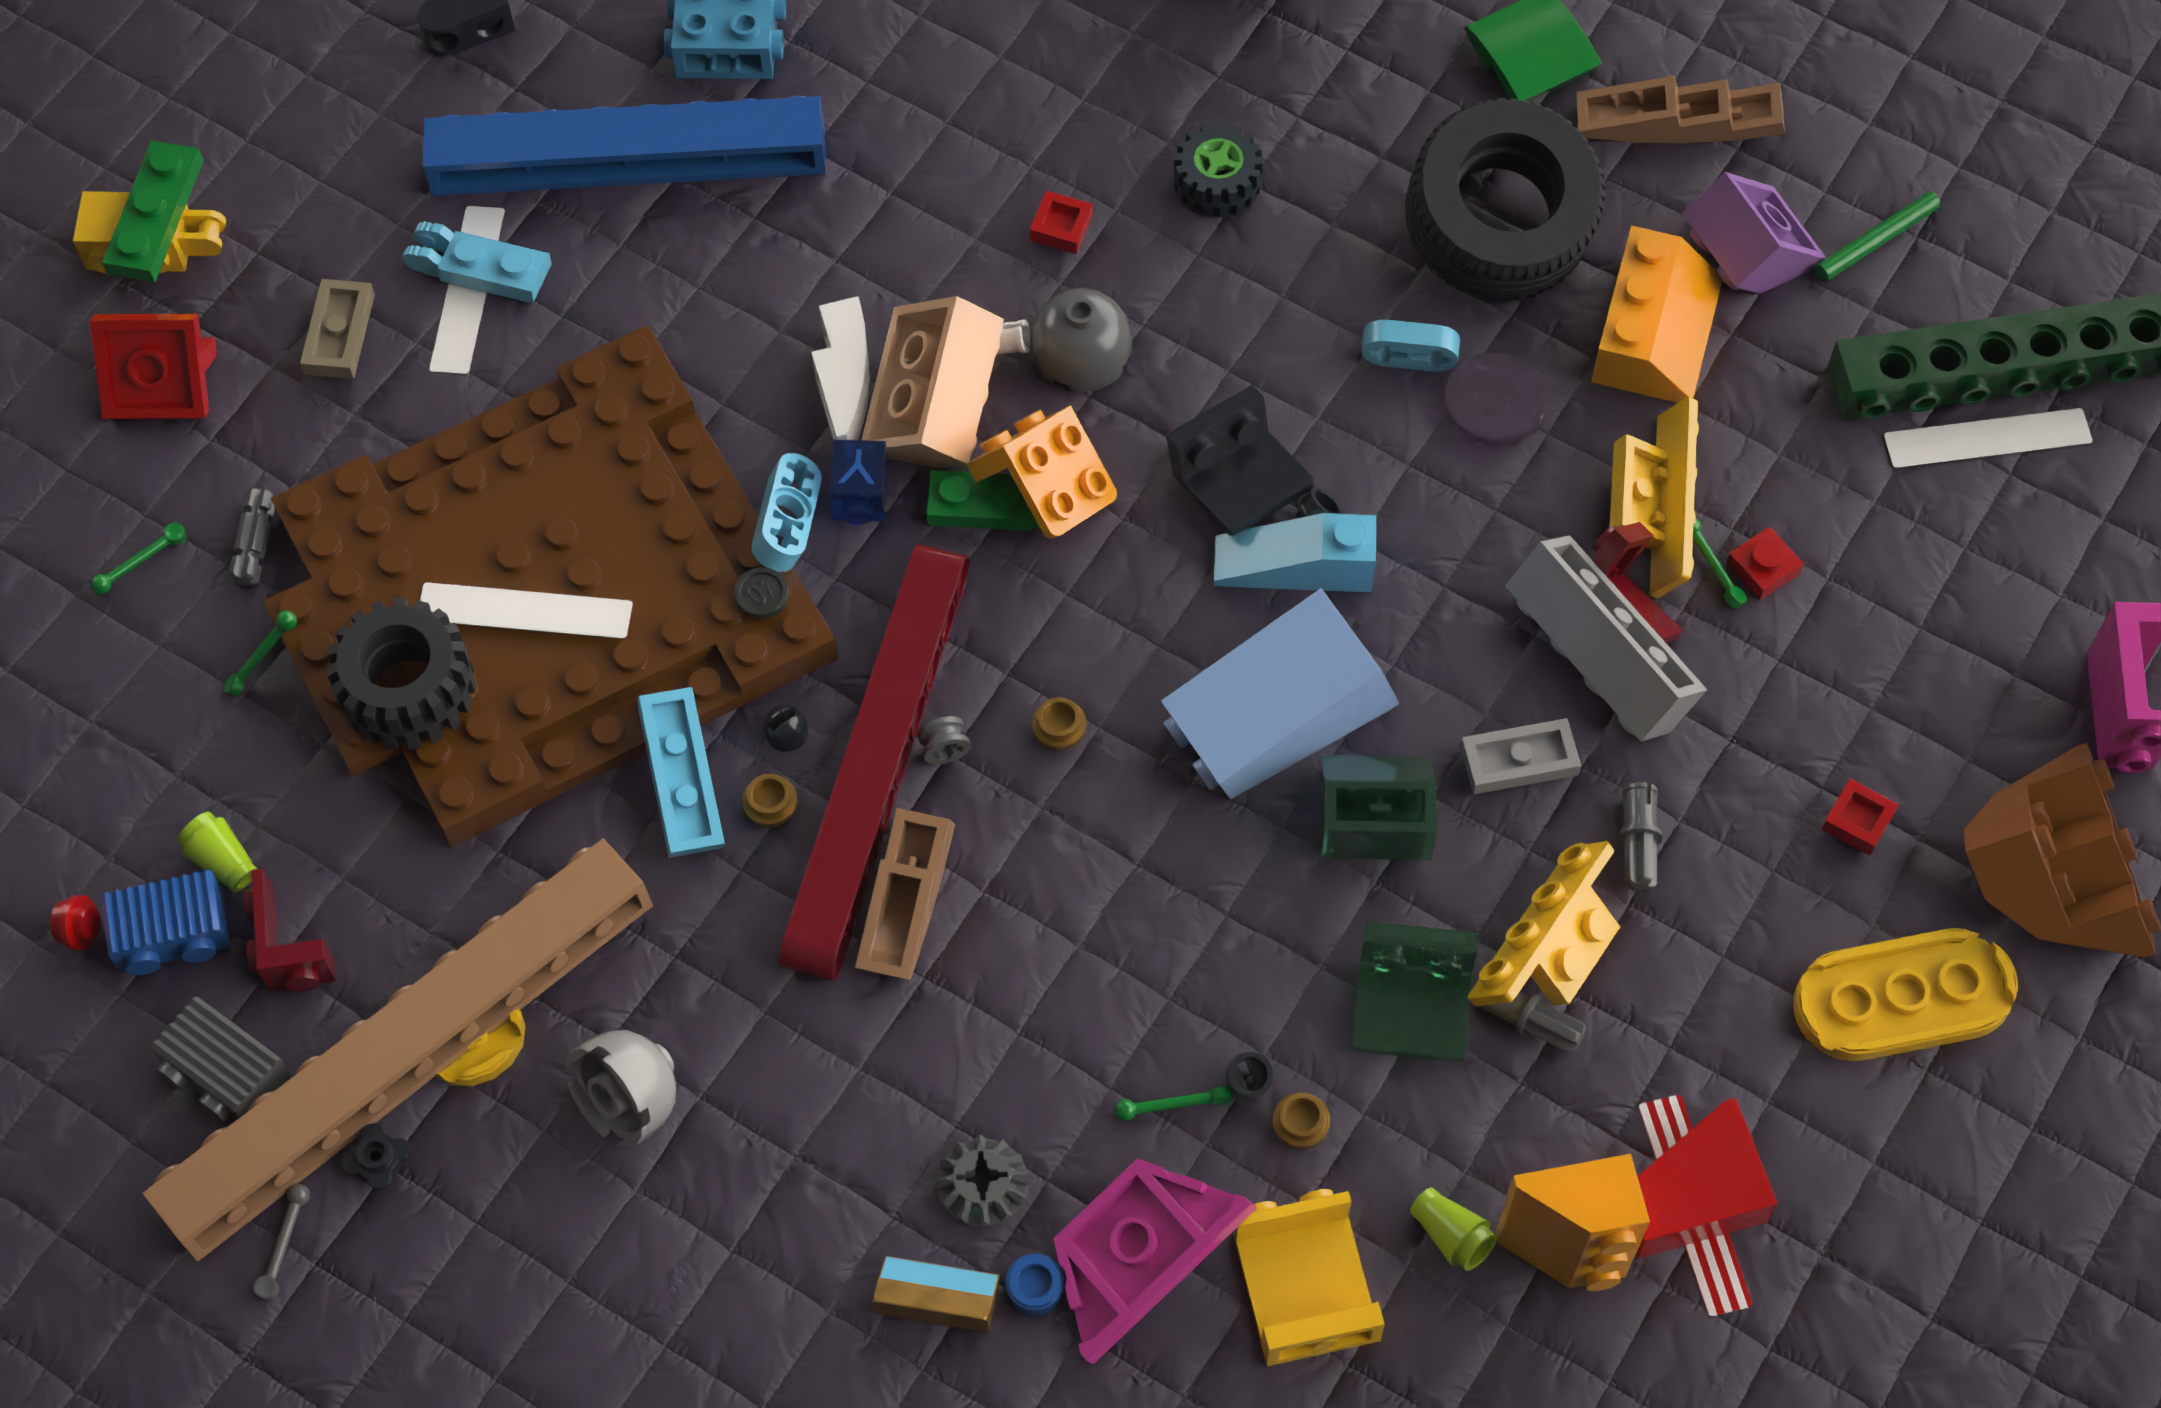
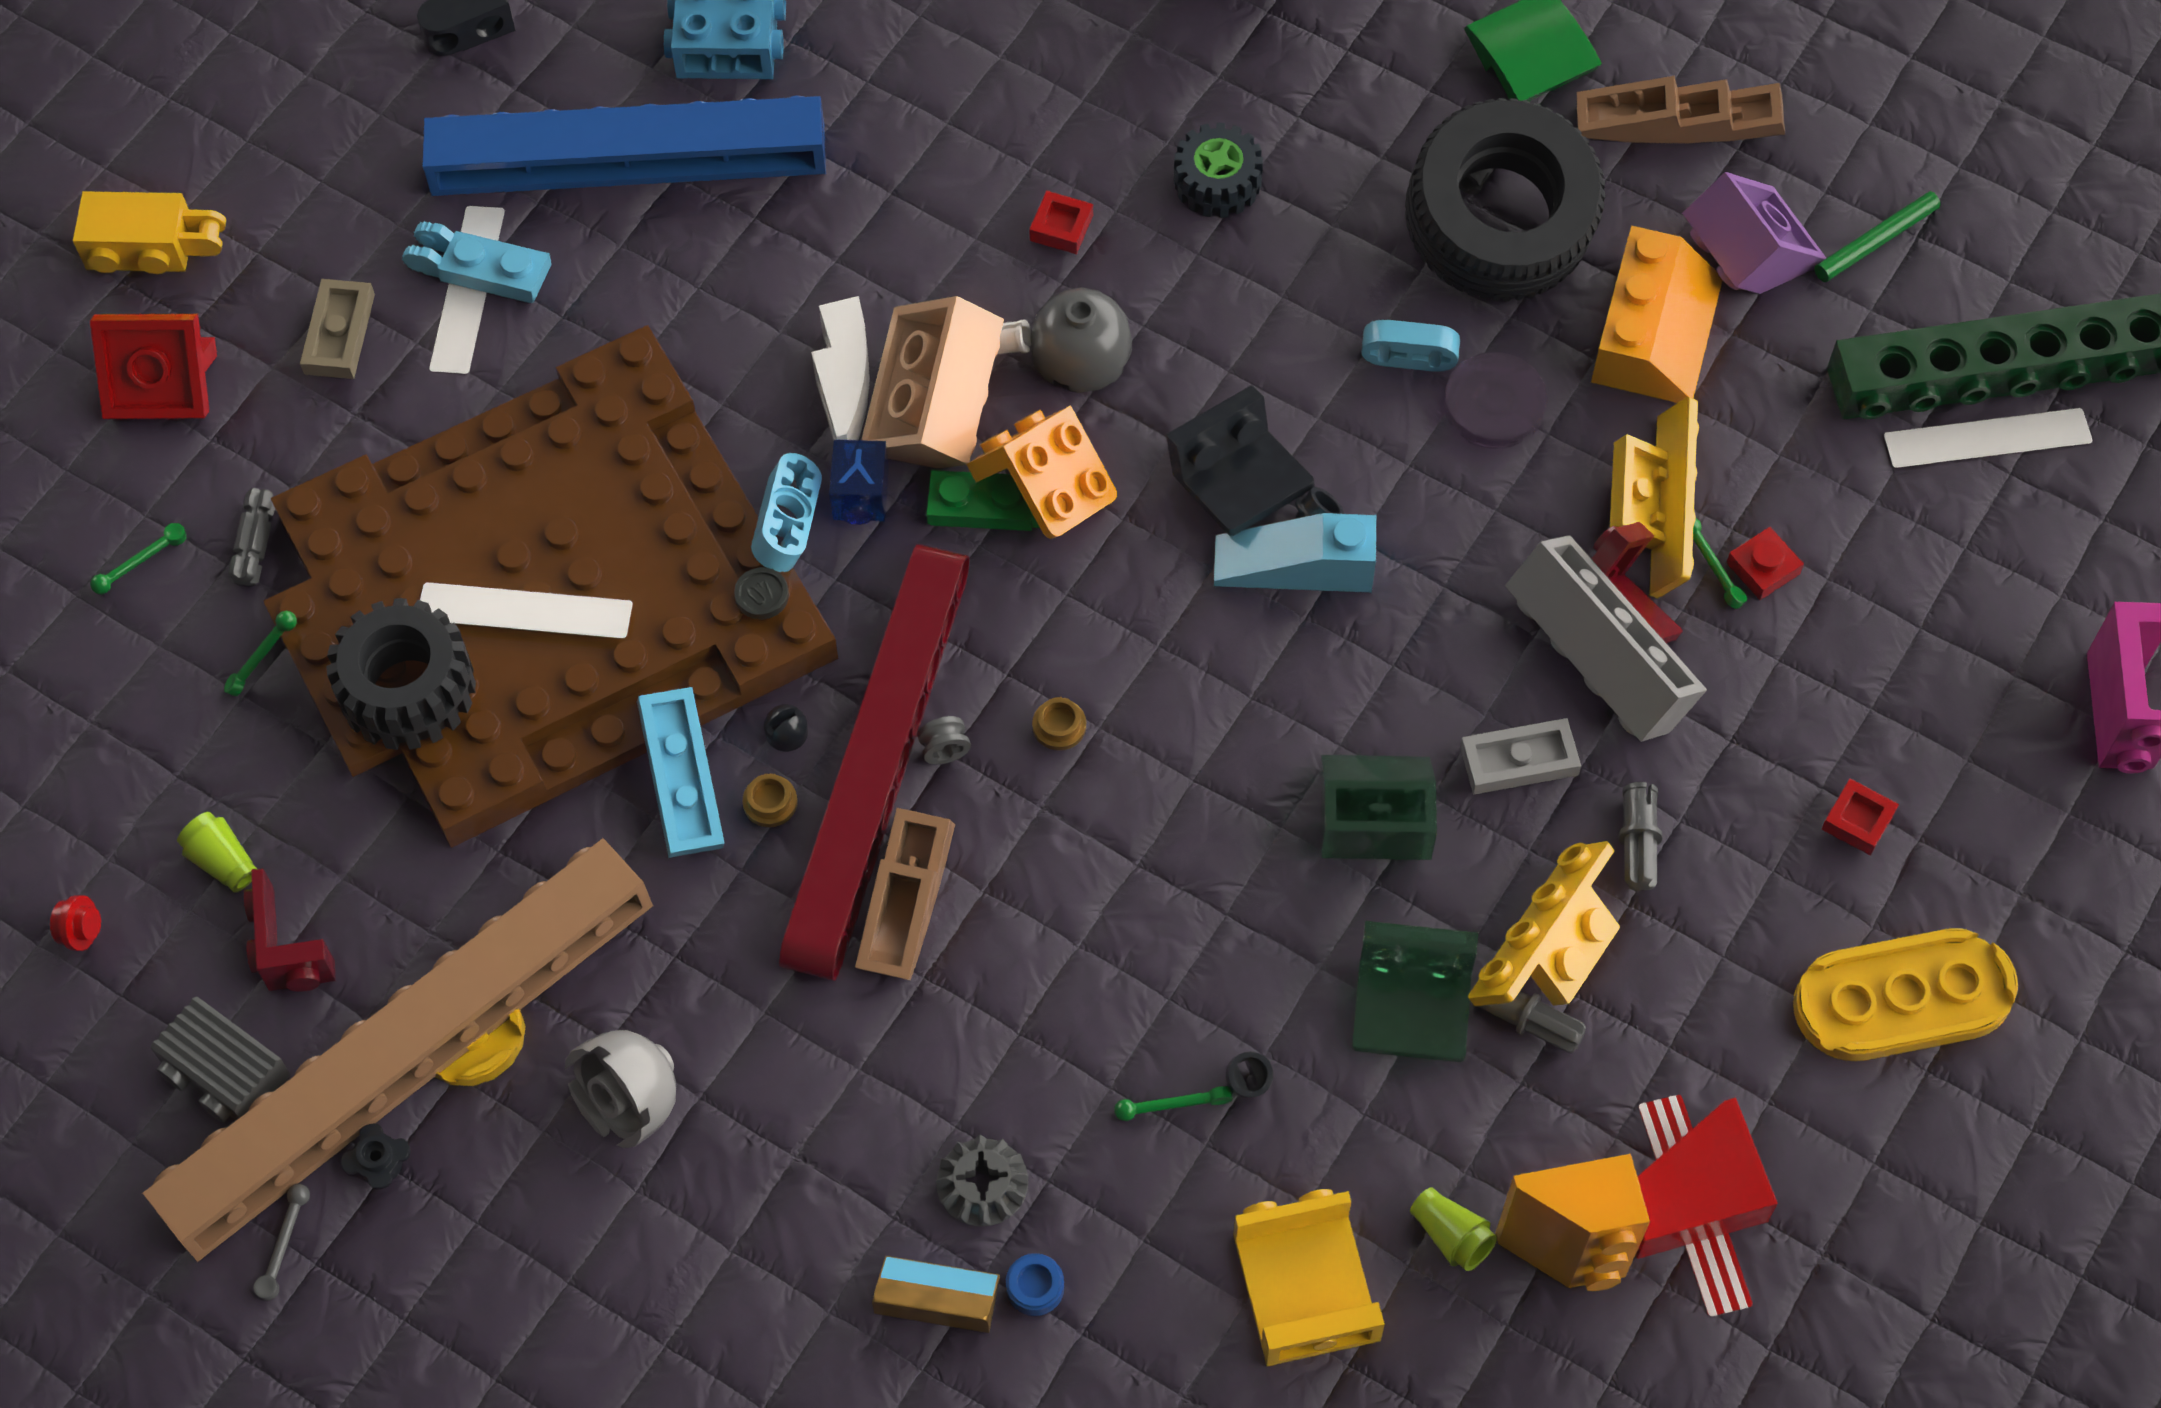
blue brick [101,870,231,975] -> none
green plate [102,140,204,283] -> none
dark pink wing [1053,1158,1257,1365] -> none
light blue slope [1161,588,1400,799] -> none
pearl gold plate [1273,1092,1330,1149] -> none
dark orange brick [1964,743,2161,957] -> none

